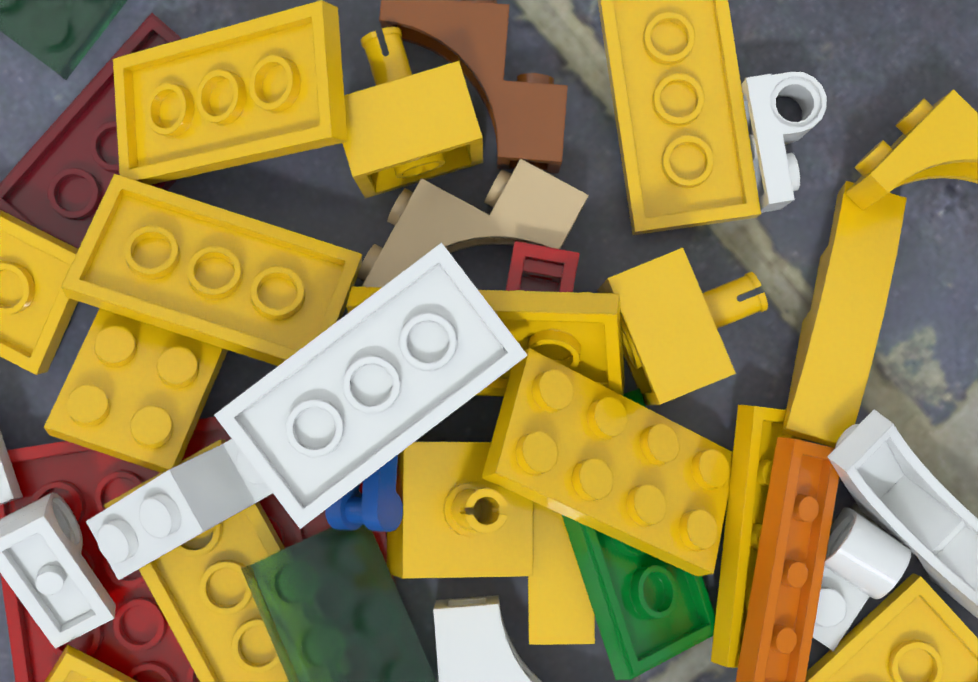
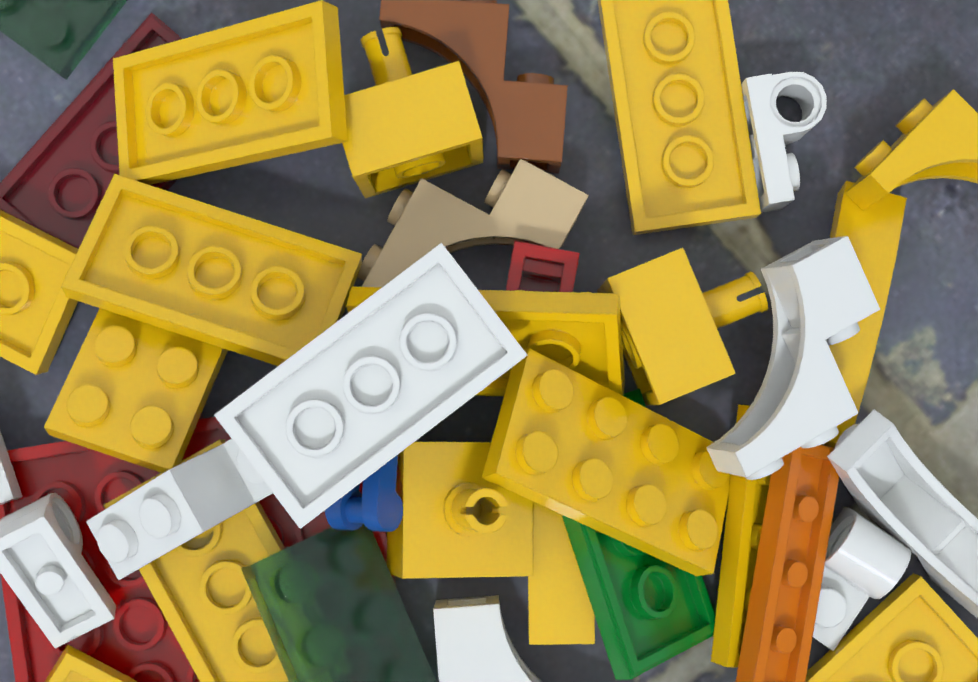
none -> white arch [706,236,880,480]

